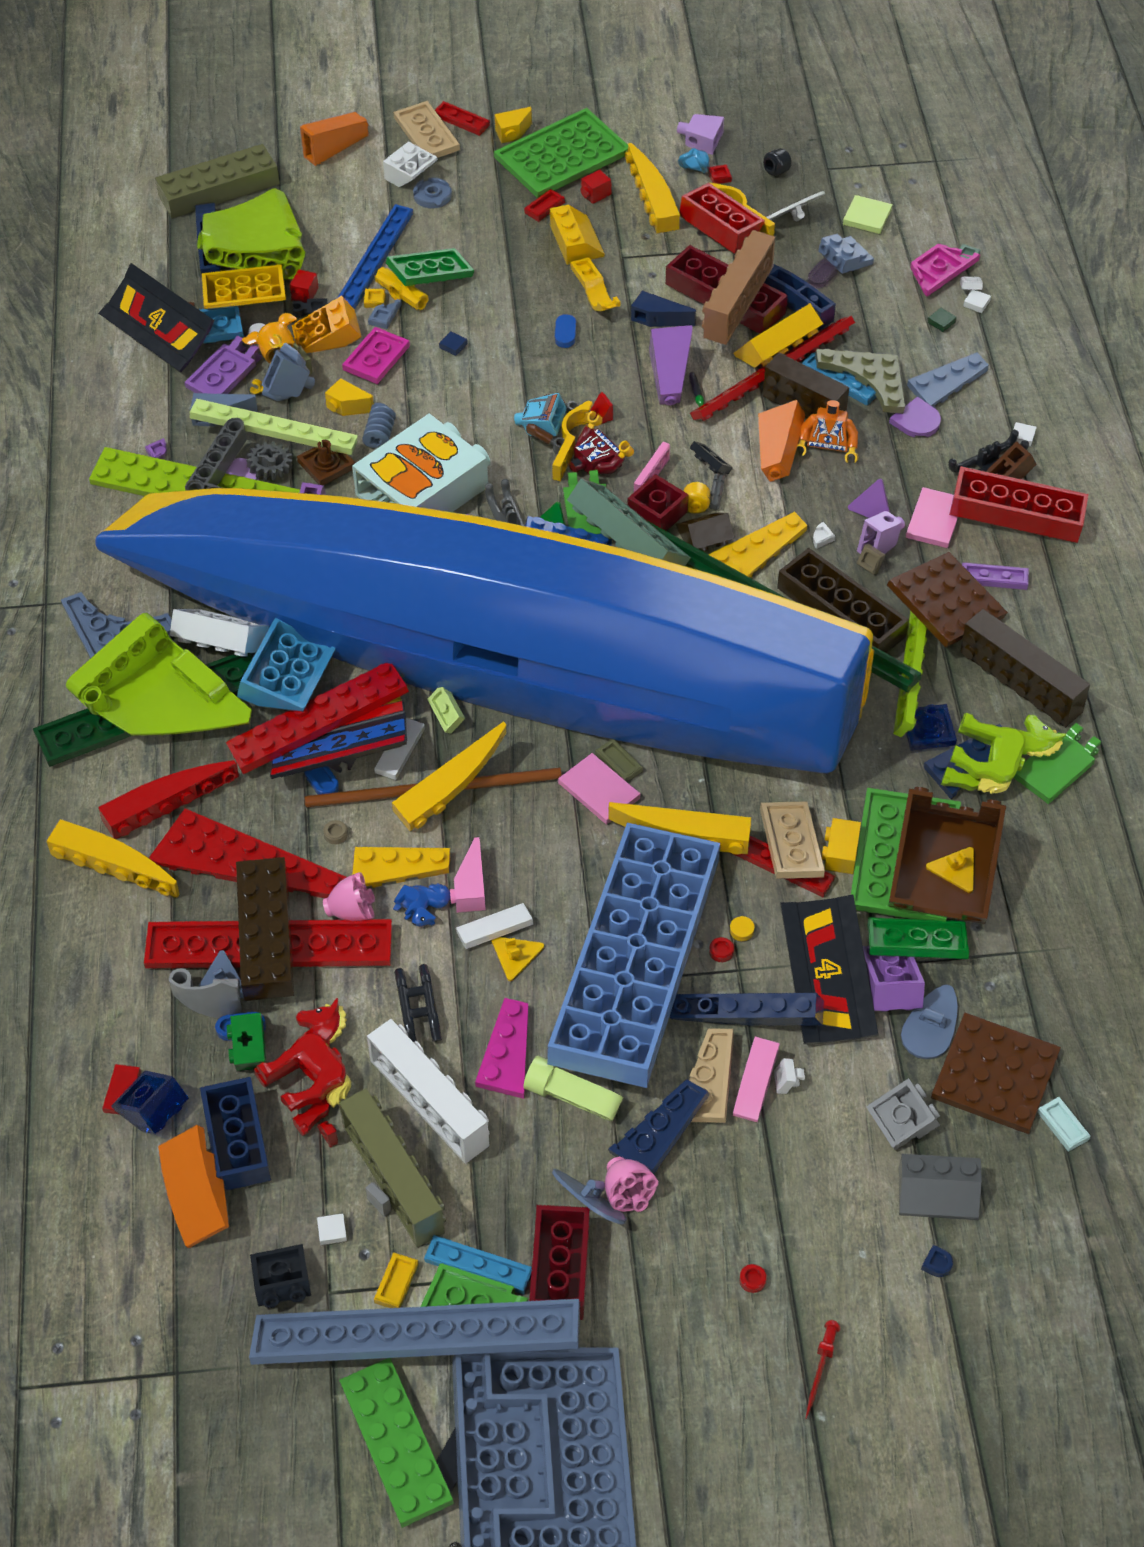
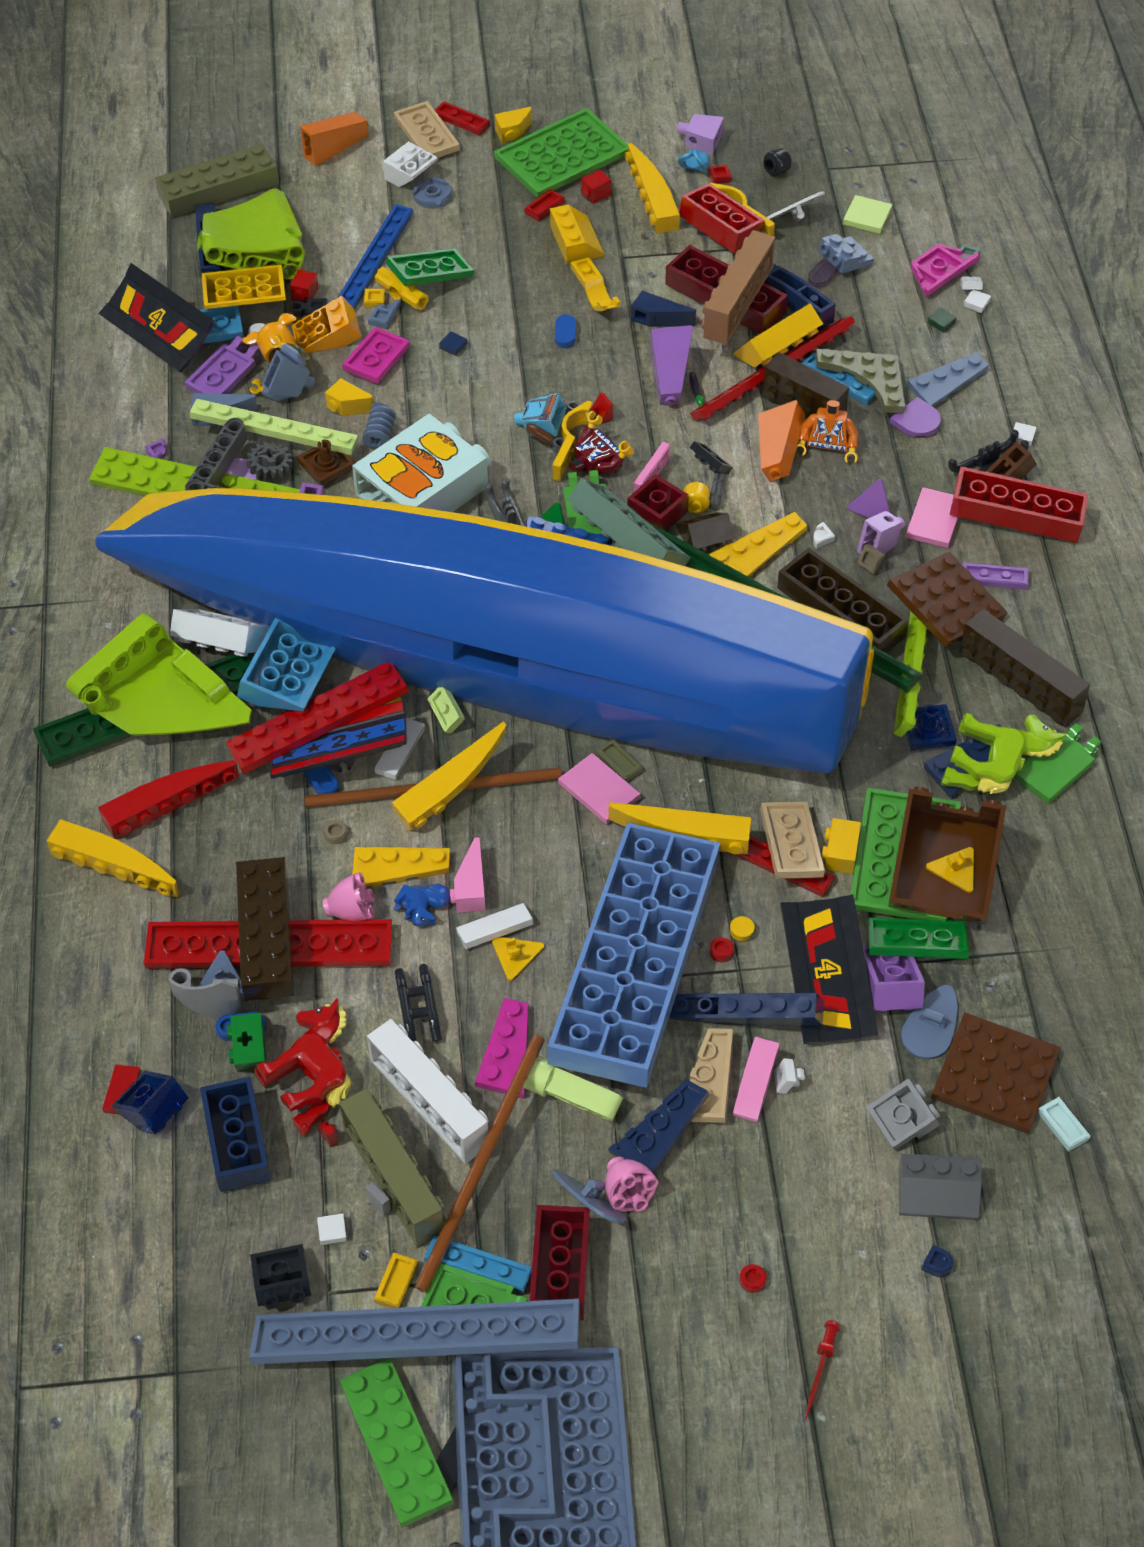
sand blue plate [61,592,172,659] -> none
red wing [149,808,347,898] -> none
orange slope [158,1125,229,1248] -> none
none -> dark orange piece [415,1035,545,1293]

